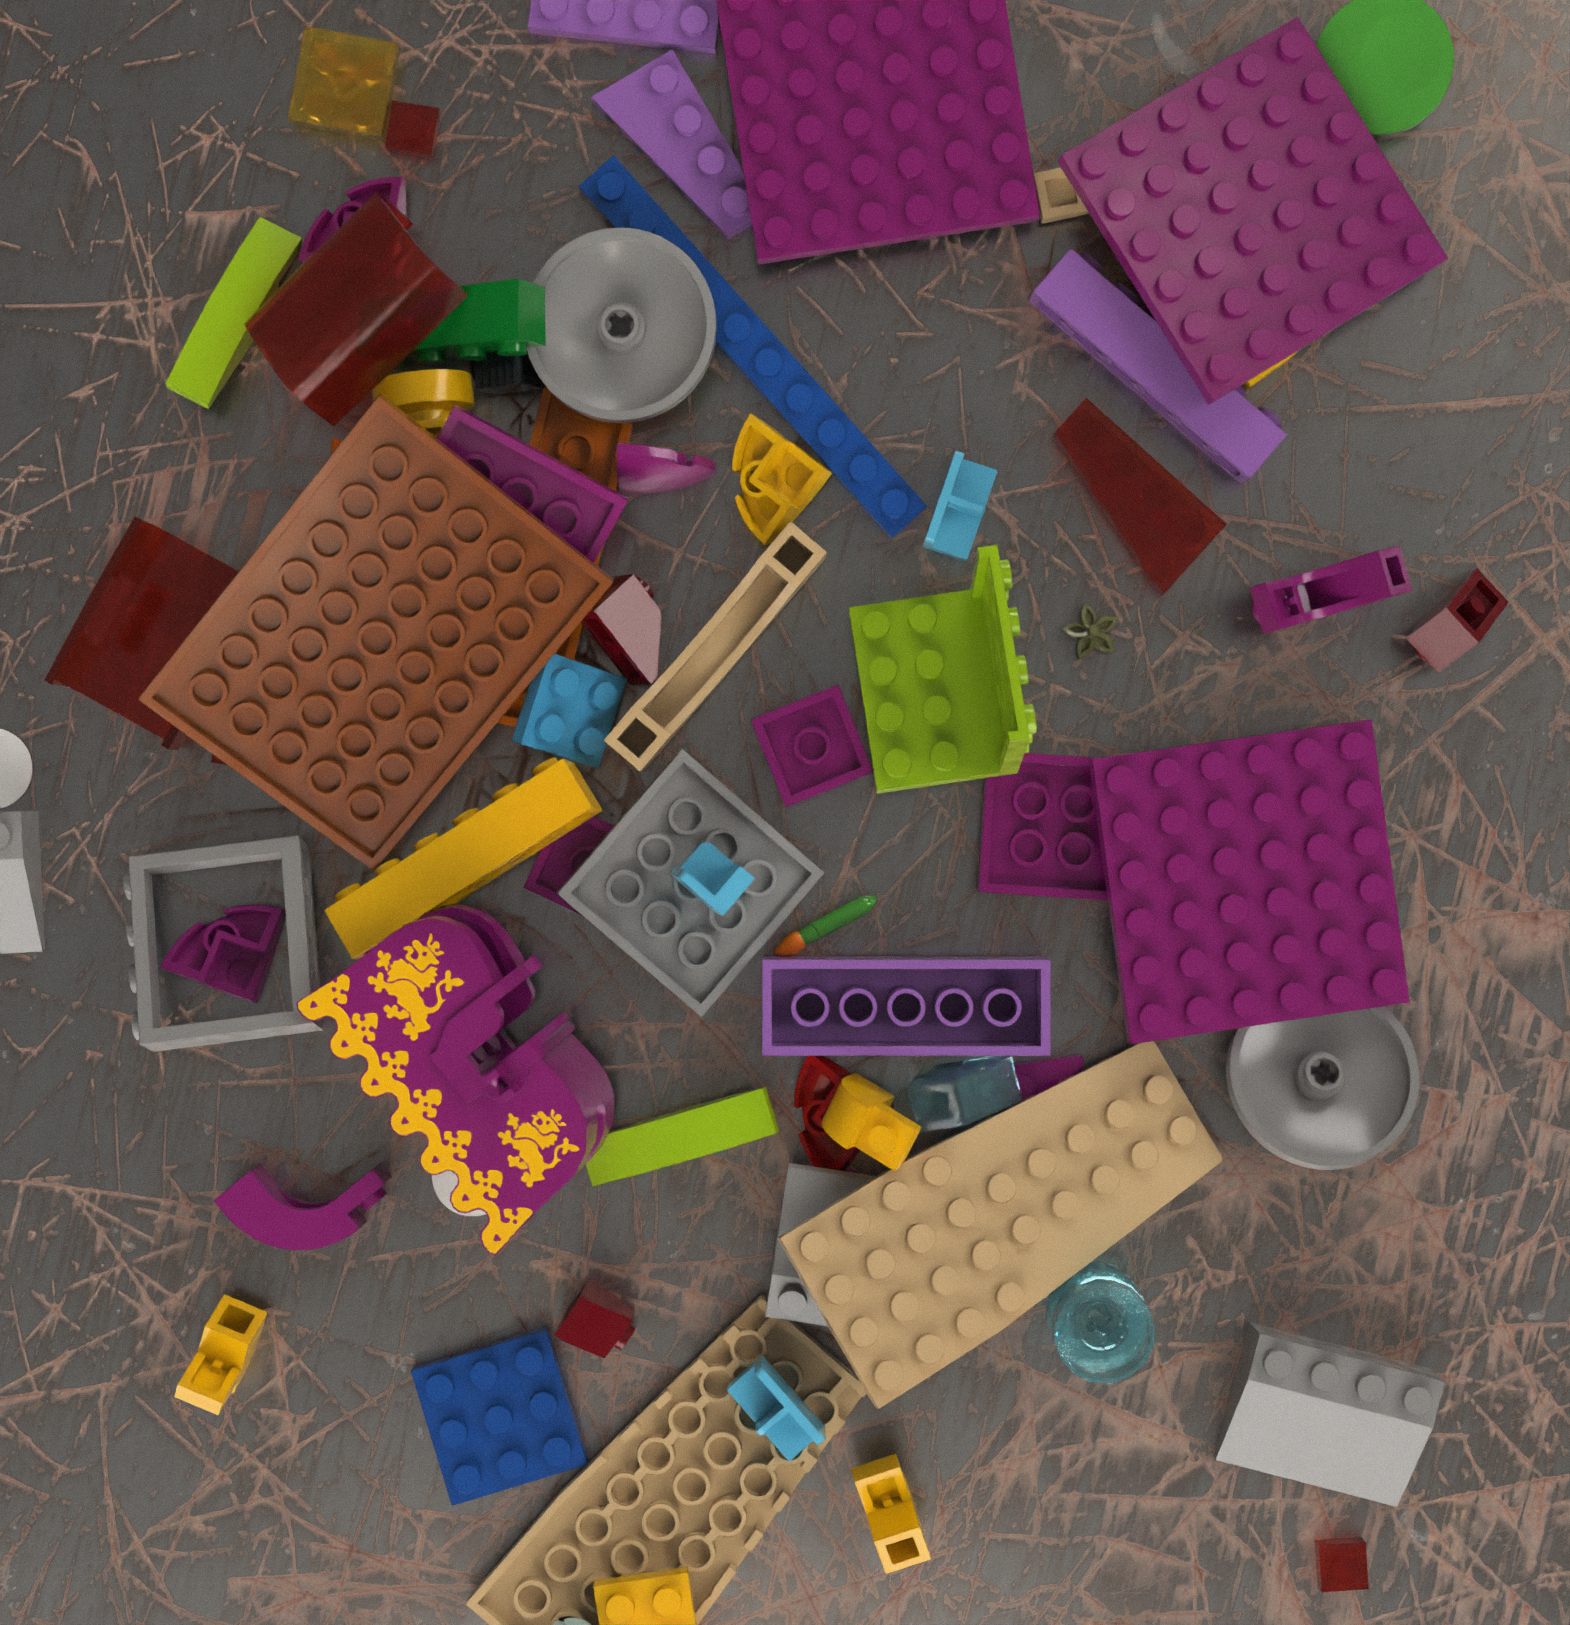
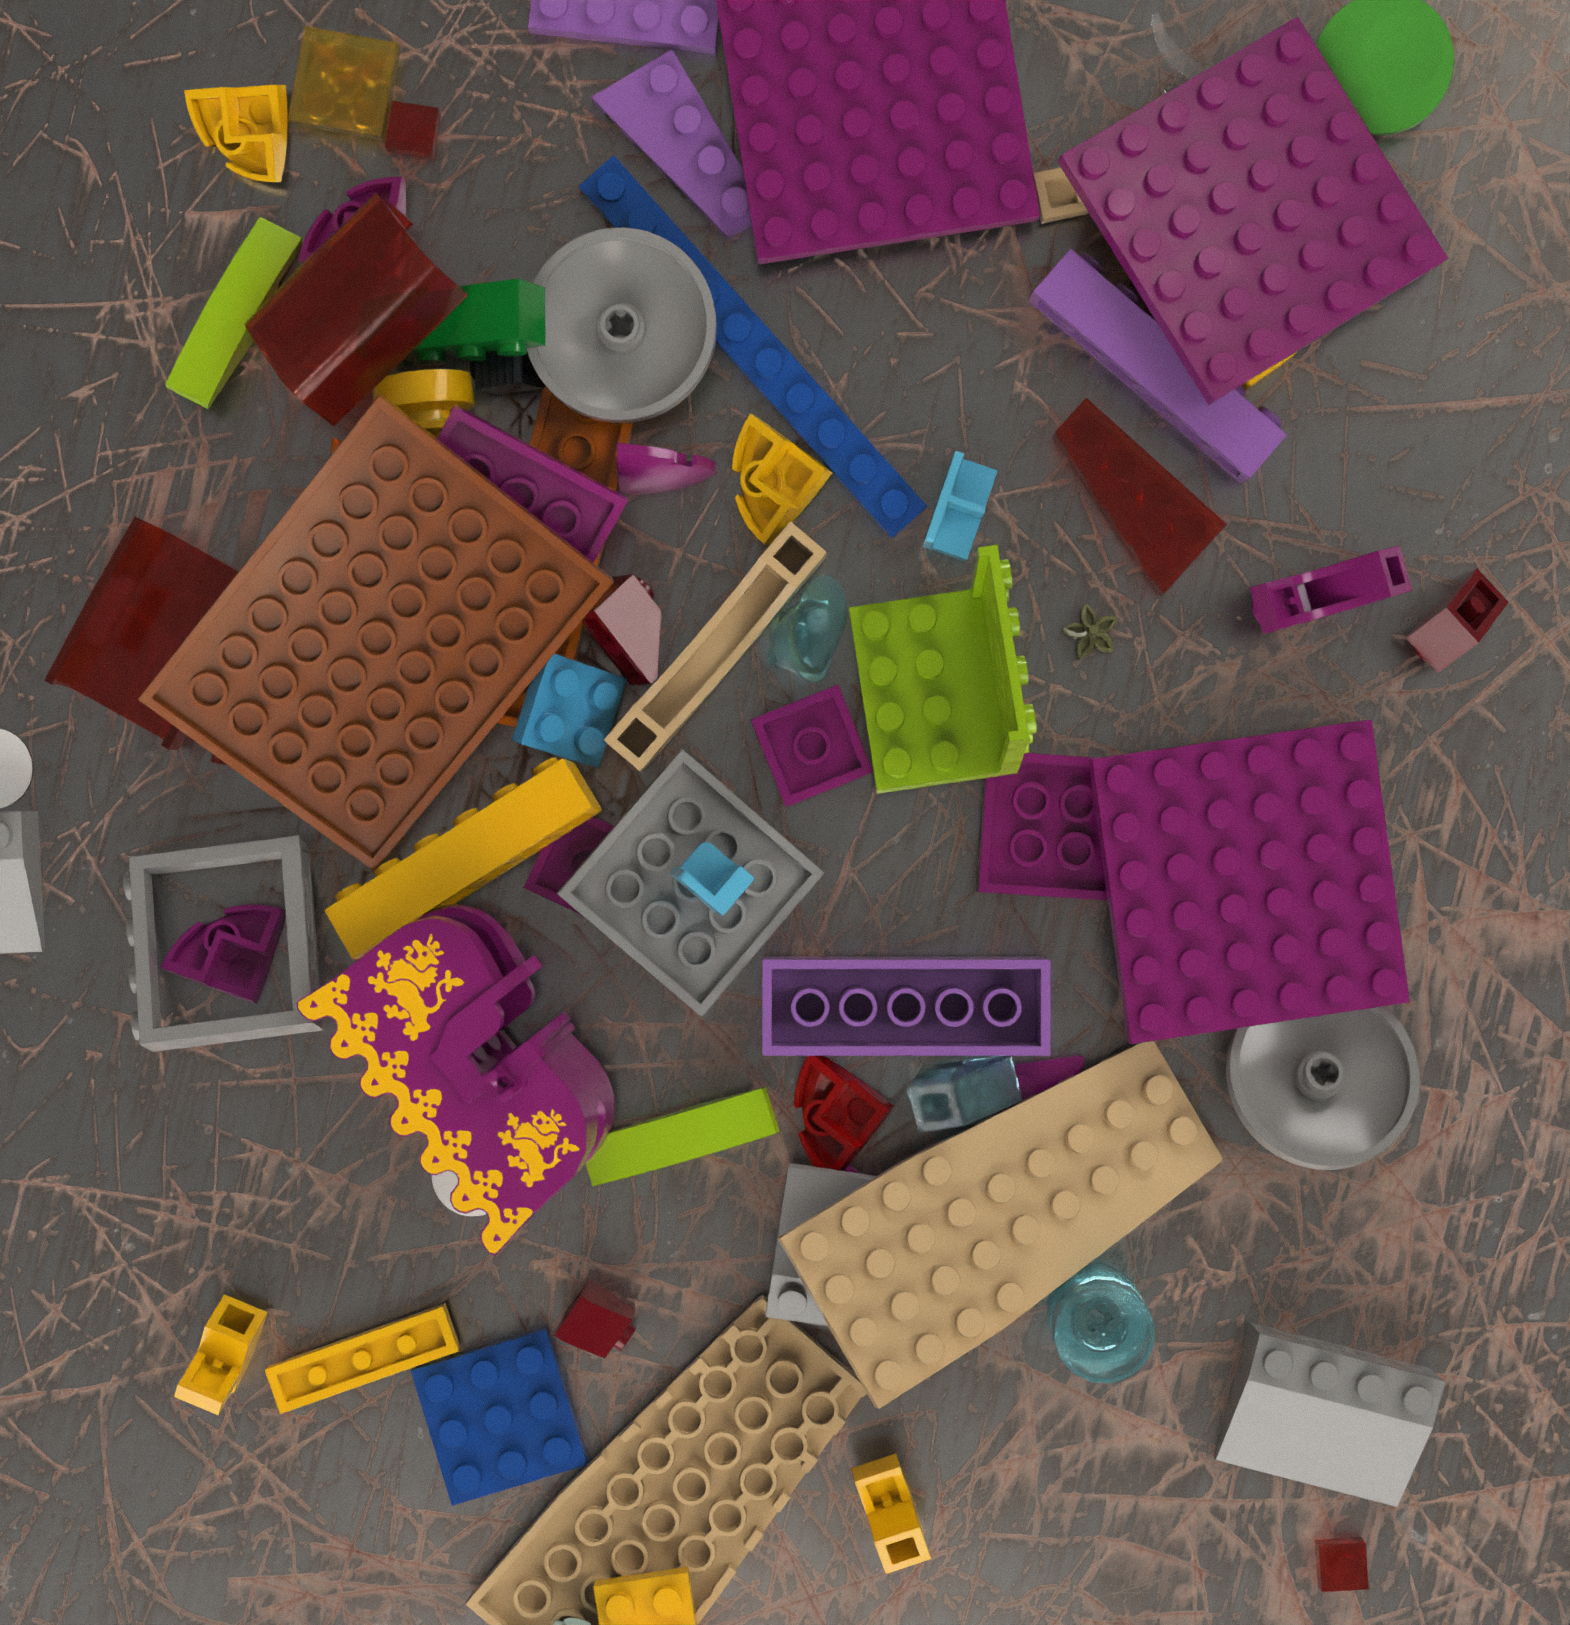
magenta arch [214,1163,392,1250] -> none
medium azure panel [726,1355,826,1462] -> none
bright green piece [773,895,877,956] -> none
yellow brick [822,1073,922,1171] -> none
none -> yellow brick [184,84,288,182]
none -> yellow plate [265,1303,461,1414]
none -> clear light blue piece [767,575,847,683]

